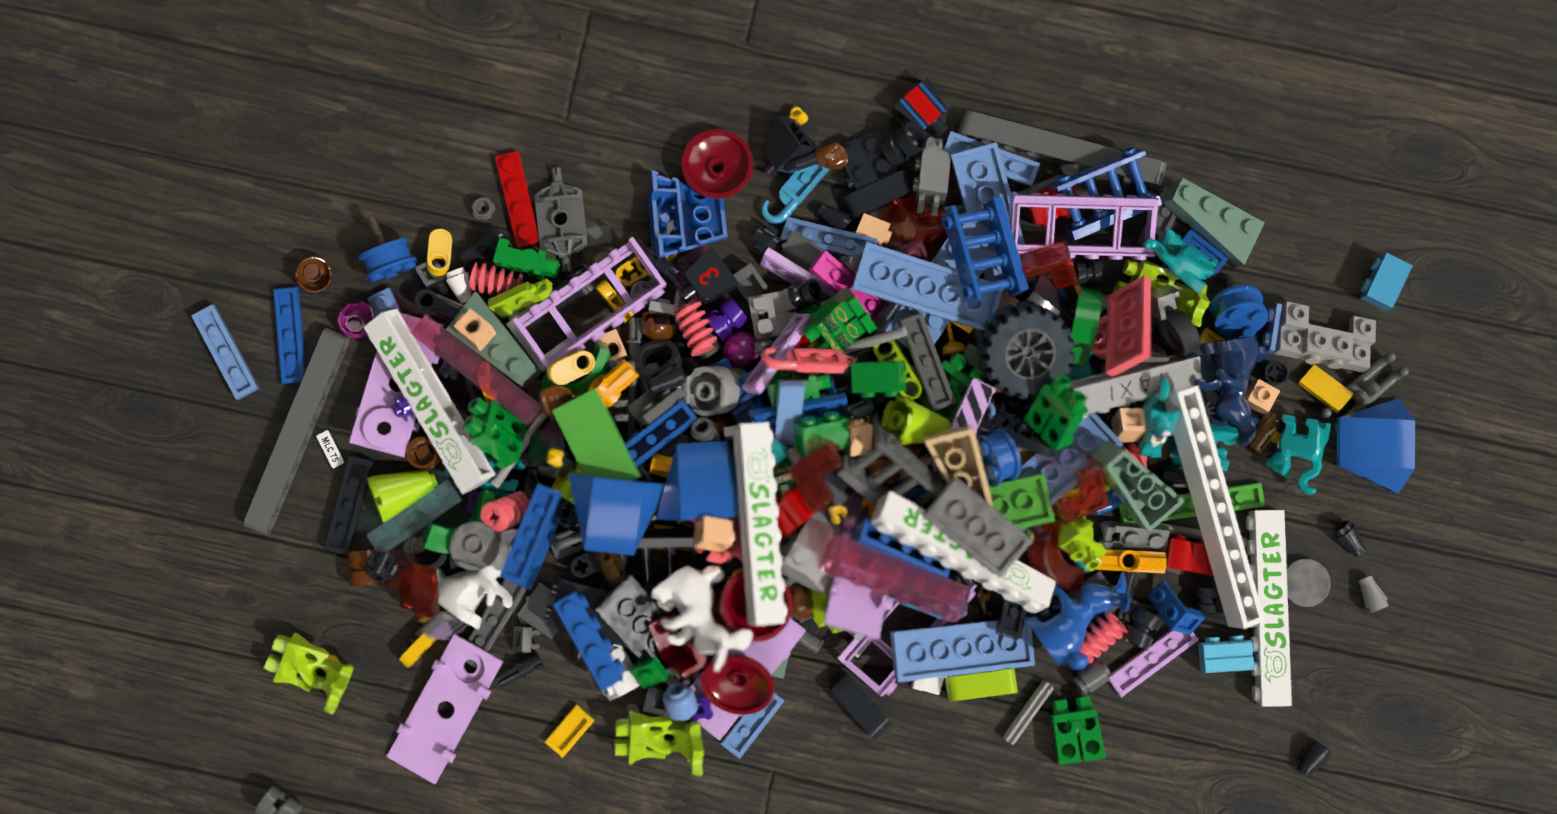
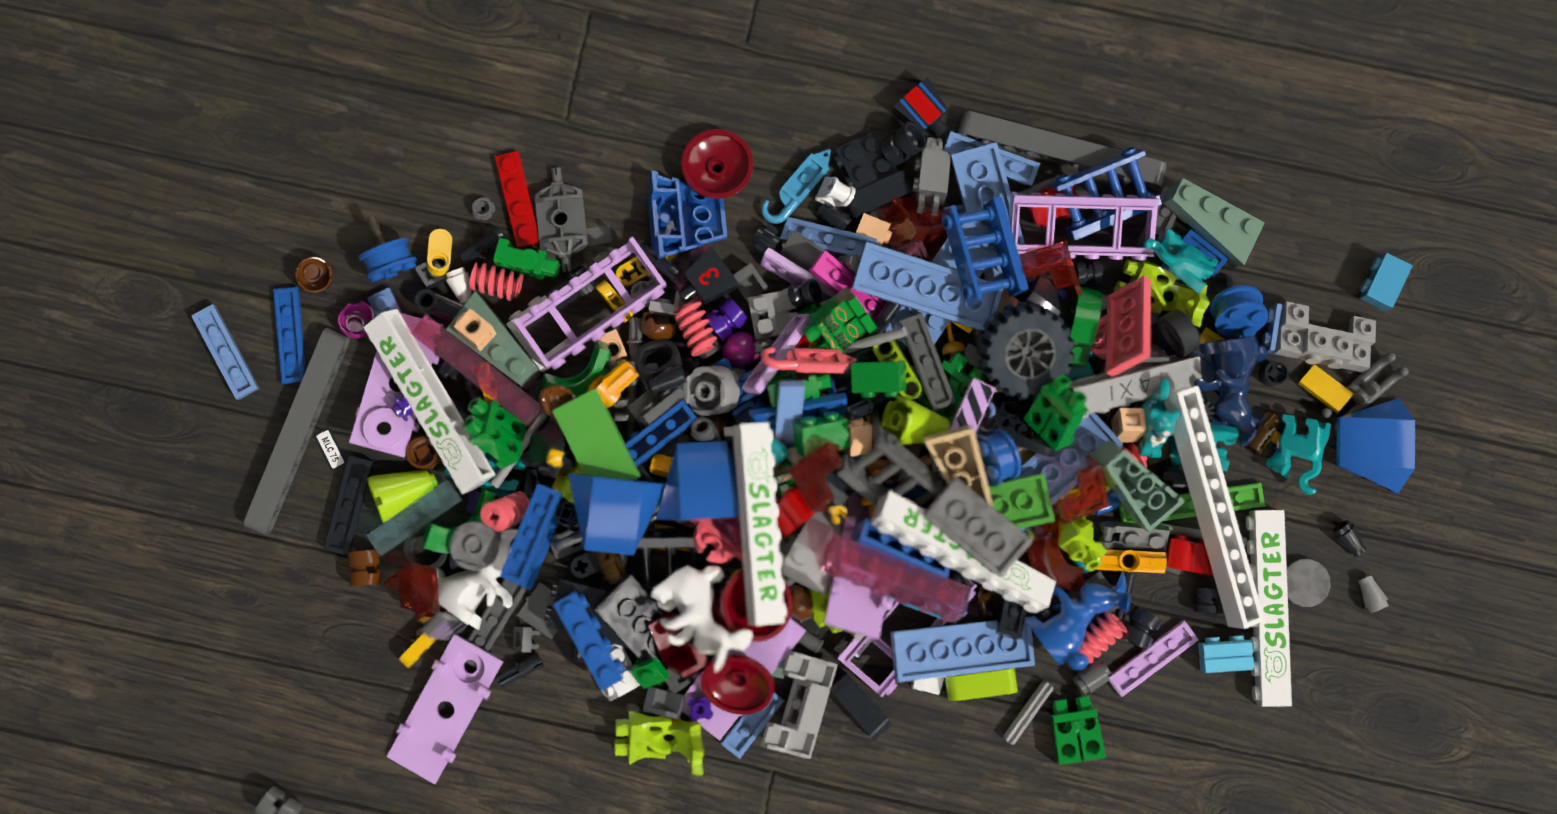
lime hips [264,632,354,714] -> none
black gear [365,552,398,583] -> none
lime hinge [488,278,553,319] -> none
yellow tile [545,704,595,758] -> none
yellow piece [547,350,595,385] -> none
medium blue head [663,683,698,721] -> none
light nougat brick [694,516,735,552] -> none
black torso [762,107,848,176] -> none
blue bracket [1148,580,1205,635] -> none
panel [1150,284,1180,321] -> none
light nougat brick [1244,379,1280,414] -> none
black cone [1297,740,1332,778] -> none
none -> light grey bracket [761,650,838,759]
none -> white piece [815,177,856,207]

